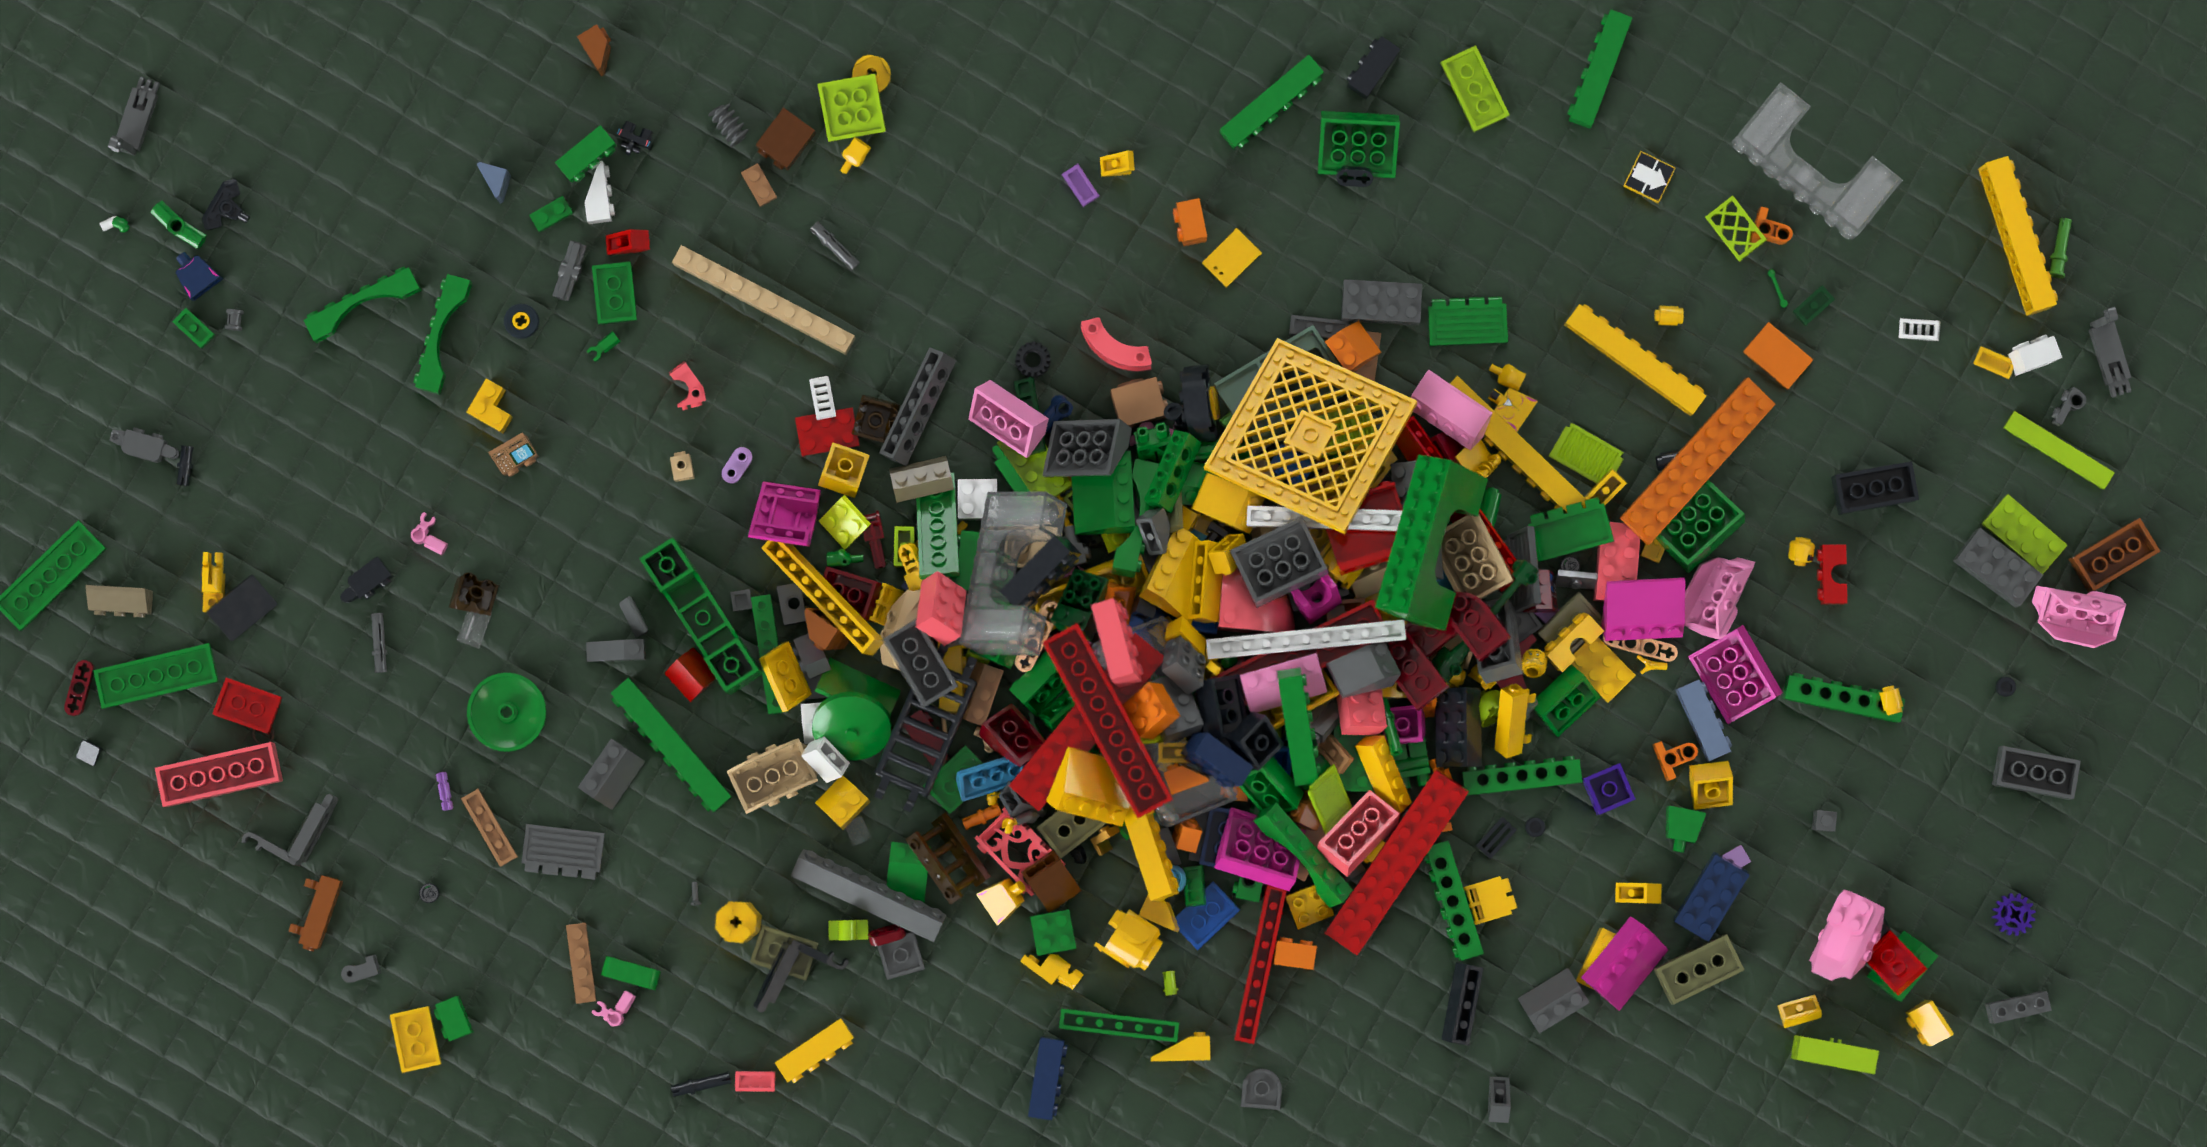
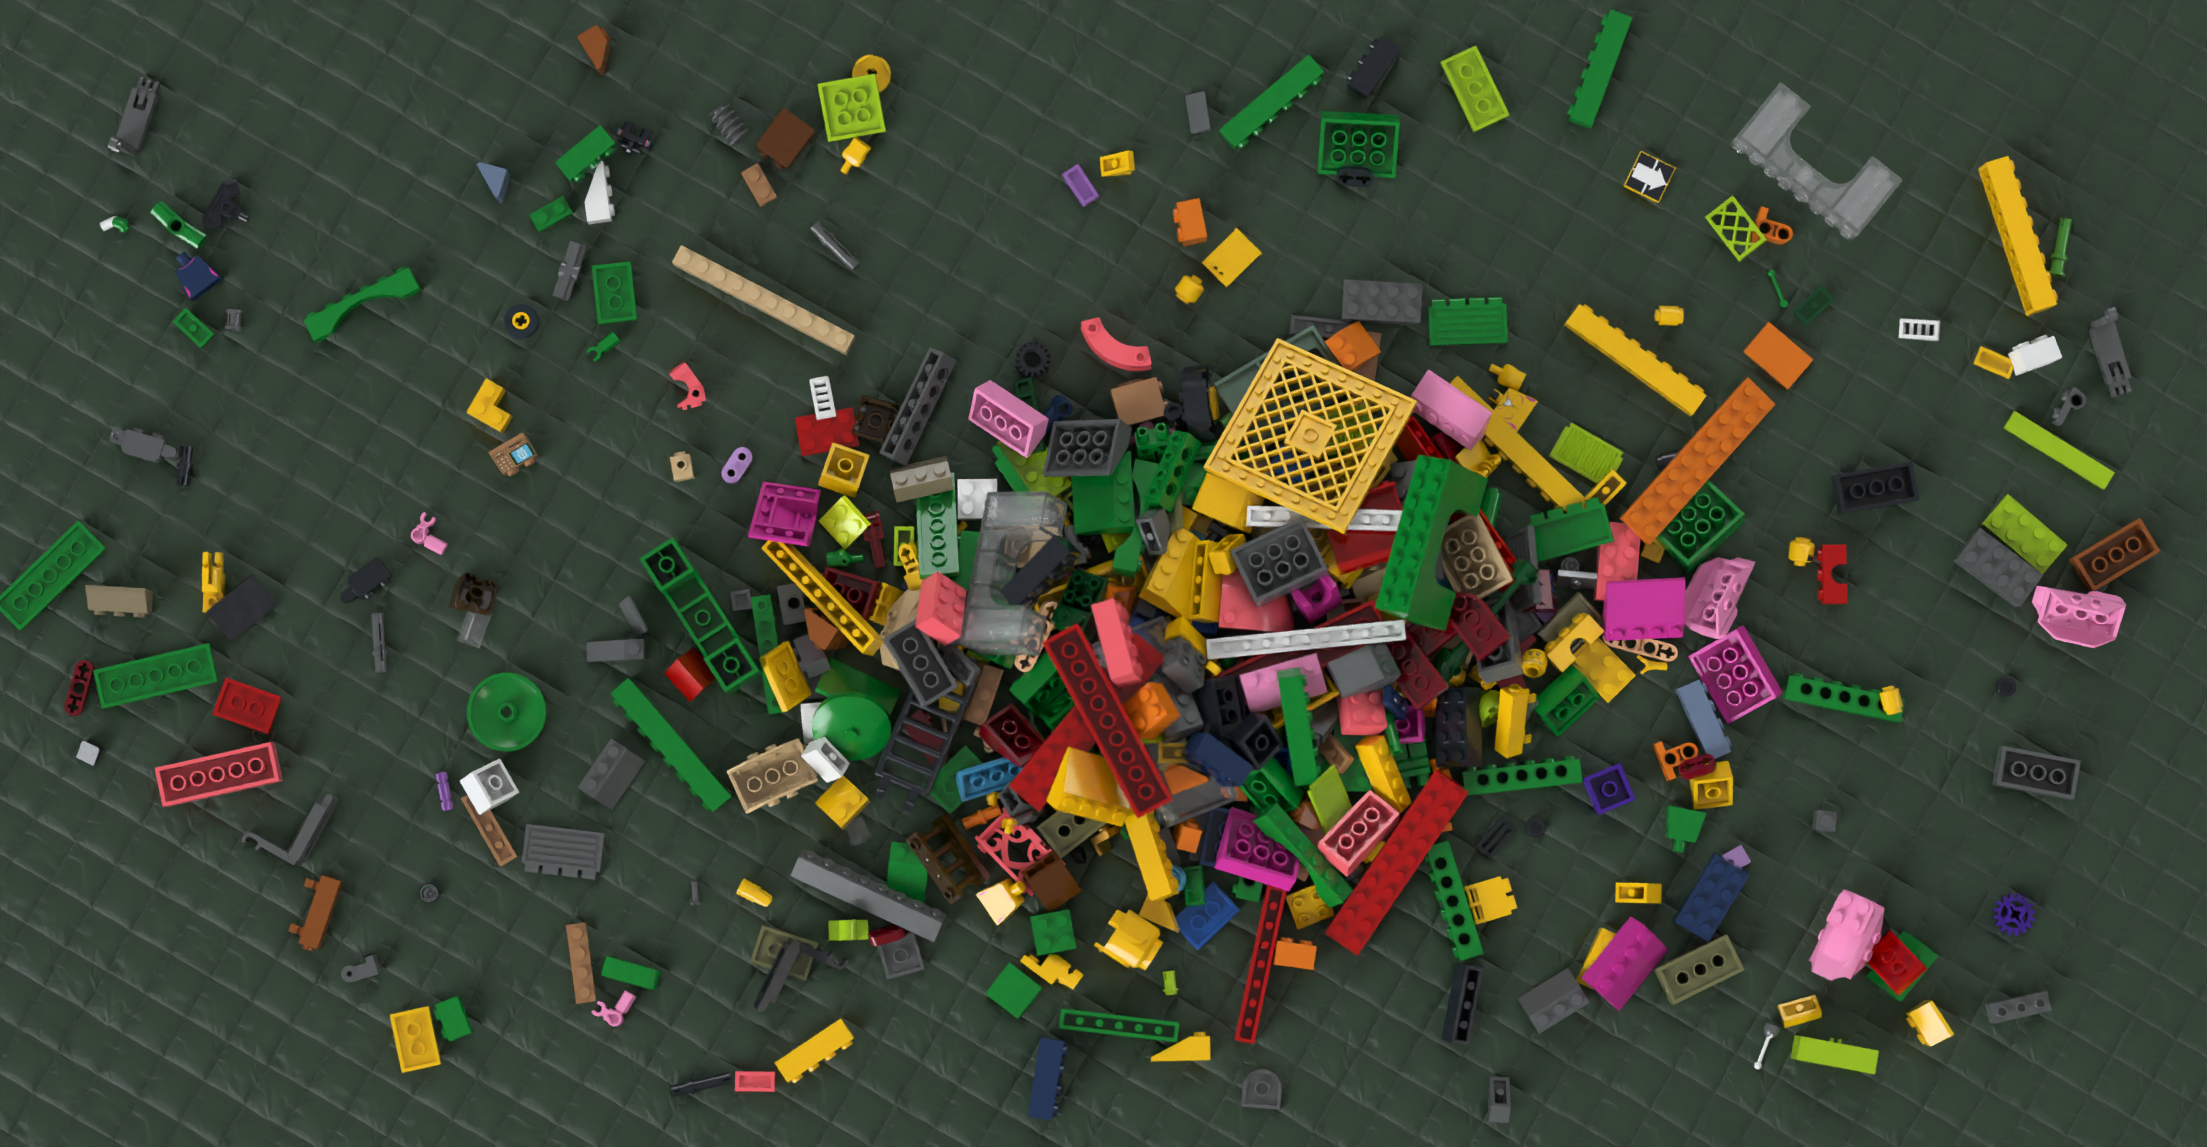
green arch [414,274,472,395] -> none
red slope [605,229,650,255] -> none
yellow brick [715,902,762,943] -> none
none -> white brick [460,759,519,815]
none -> yellow hinge [736,878,773,906]
none -> dark grey plate [943,645,981,686]
none -> green slope [985,962,1043,1019]
none -> yellow head [1175,274,1204,304]
none -> dark grey slope [1185,91,1211,134]
none -> dark blue plate [1383,685,1409,721]
none -> dark red beam [1678,754,1717,780]
none -> hinge [1754,1022,1781,1069]

